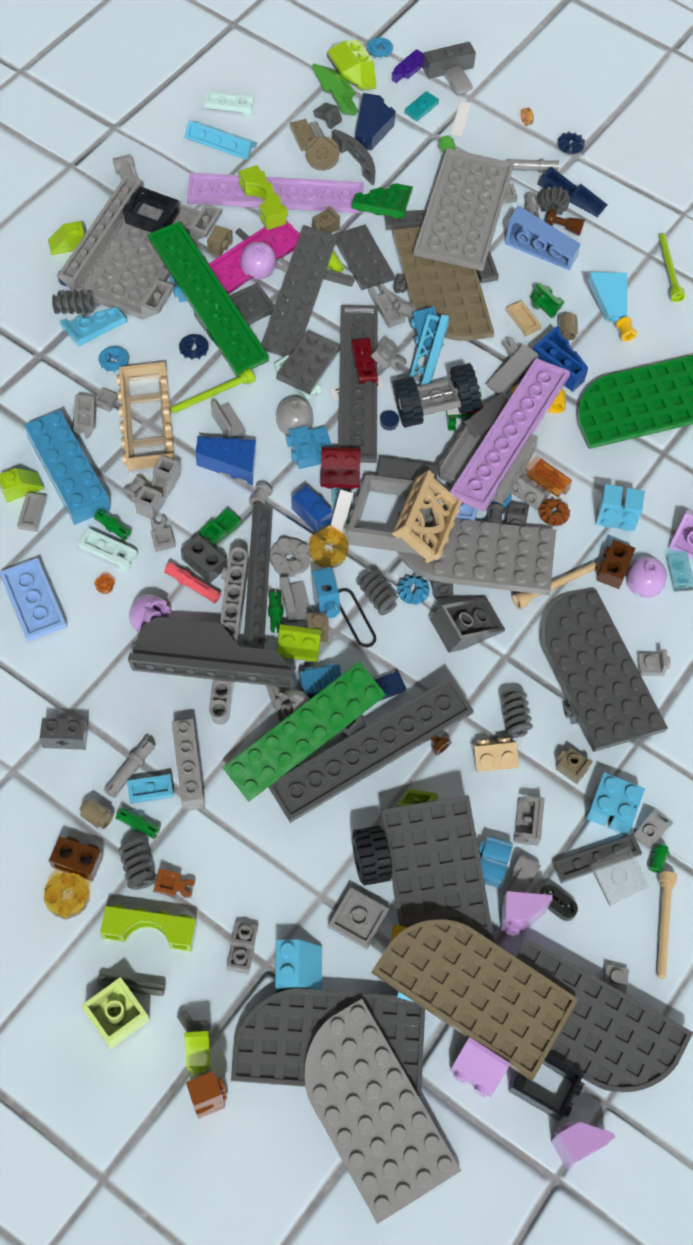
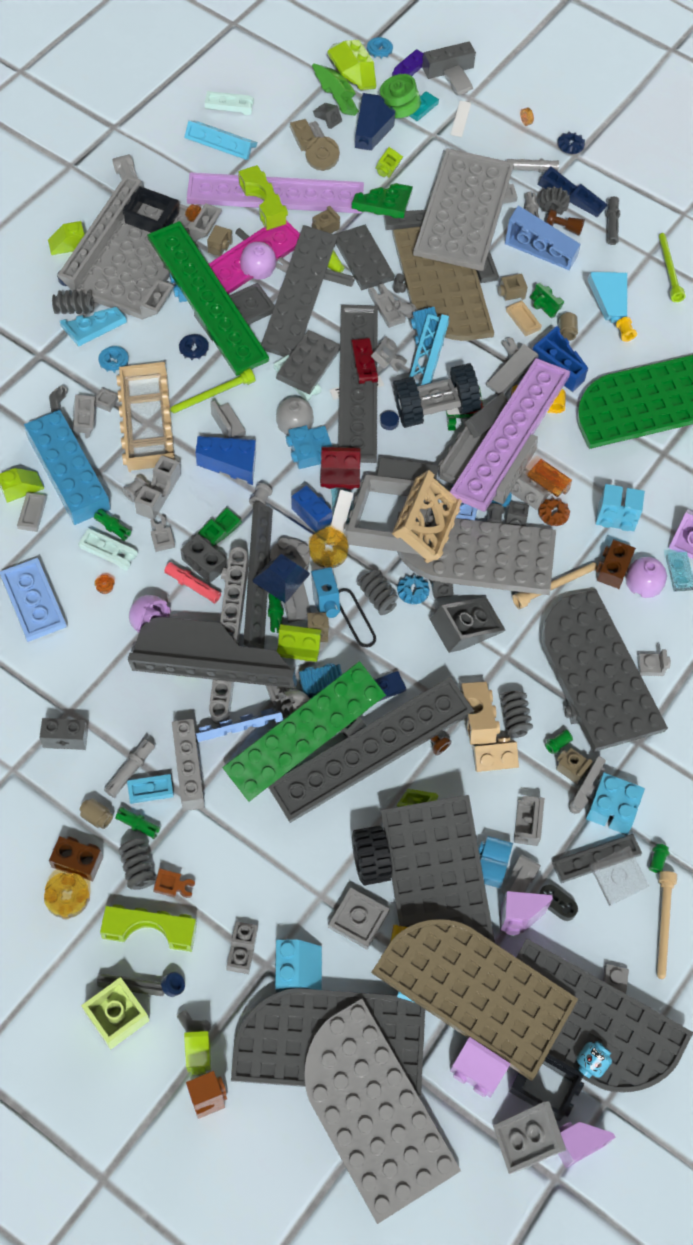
dark grey slope [332,129,376,185] -> none
bright green cone [438,135,456,155] -> none
light grey bracket [634,809,673,849] -> none
none -> dark grey arm [49,386,67,413]
none -> dark blue tile [161,972,185,997]
none -> clear orange plate [185,204,201,222]
none -> light blue wing [195,708,283,742]
none -> dark blue slope [252,554,310,603]
none -> lime brick [375,147,403,178]
none -> bright green wheel [380,74,421,118]
none -> tan arch [461,682,500,745]
none -> light grey plate [493,1101,566,1174]
none -> dark tan brick [498,274,528,301]
none -> green pin [545,730,573,754]
none -> light grey hinge [569,756,606,814]
none -> medium azure head [576,1041,612,1078]
none -> dark grey pin [606,196,620,245]

